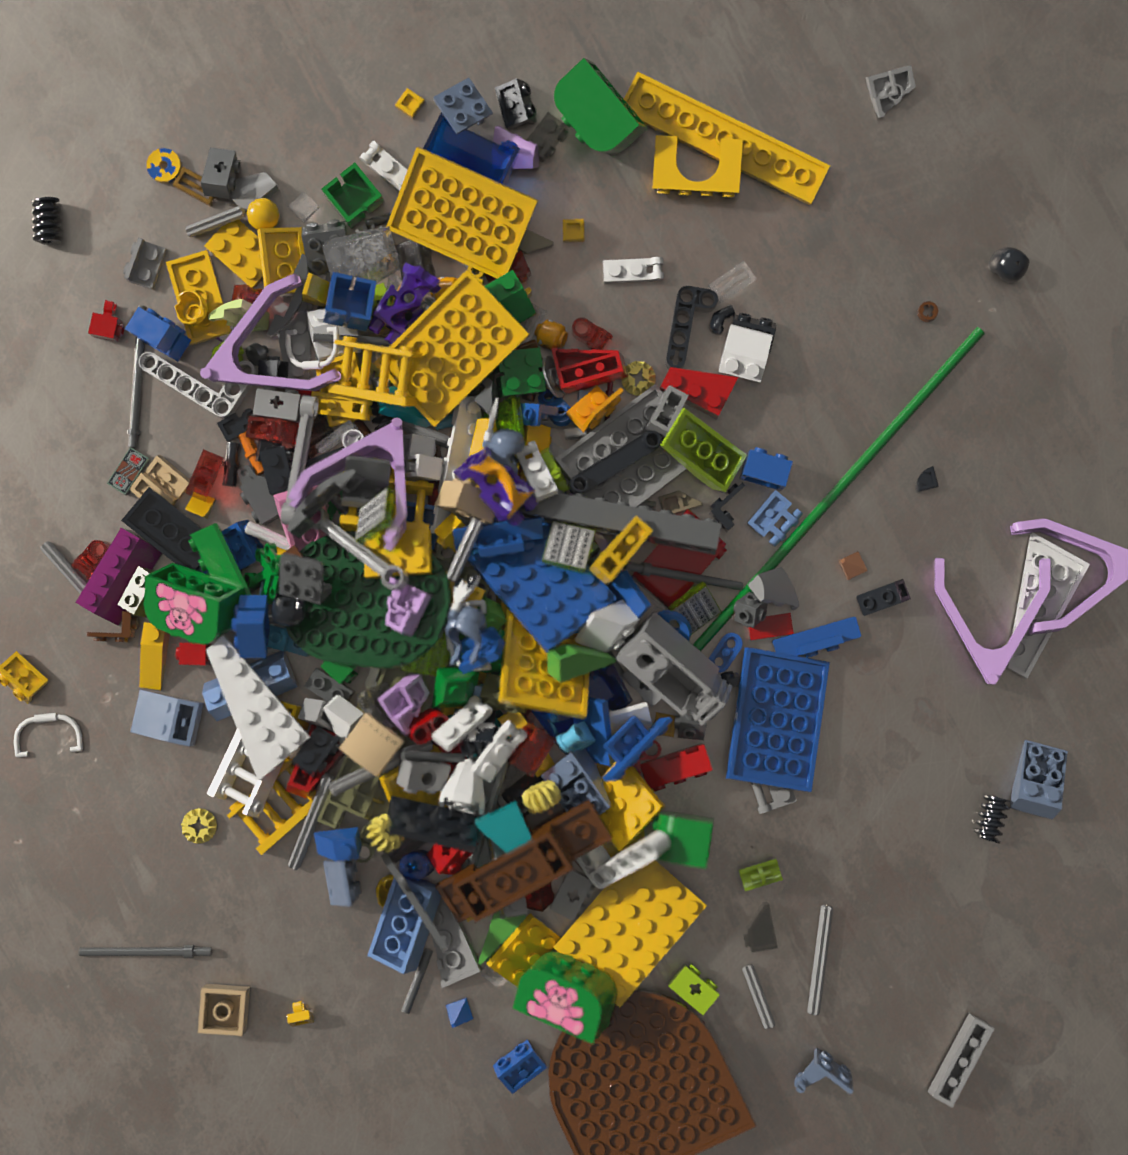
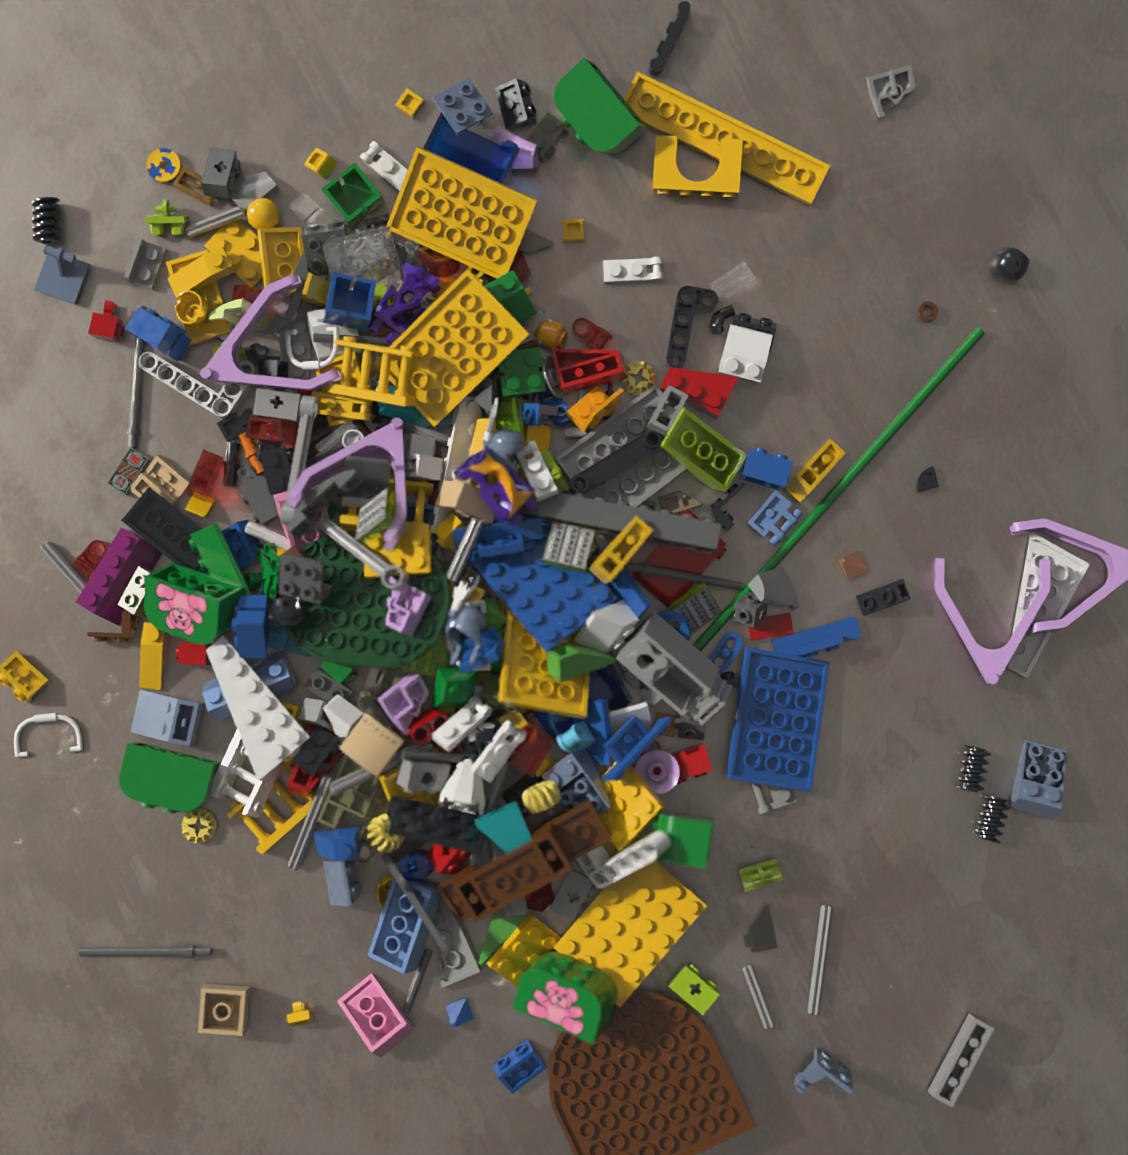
none -> sand blue plate [34,245,90,304]
none -> green brick [119,742,222,814]
none -> lime hips [145,199,189,235]
none -> yellow slope [168,246,236,299]
none -> yellow slope [304,148,337,179]
none -> bright pink slope [337,973,415,1058]
none -> clear red bracket [415,247,460,279]
none -> lavender dish [635,750,679,794]
none -> black plate [649,1,691,77]
none -> yellow slope [785,438,846,502]
none -> black piece [955,745,991,792]

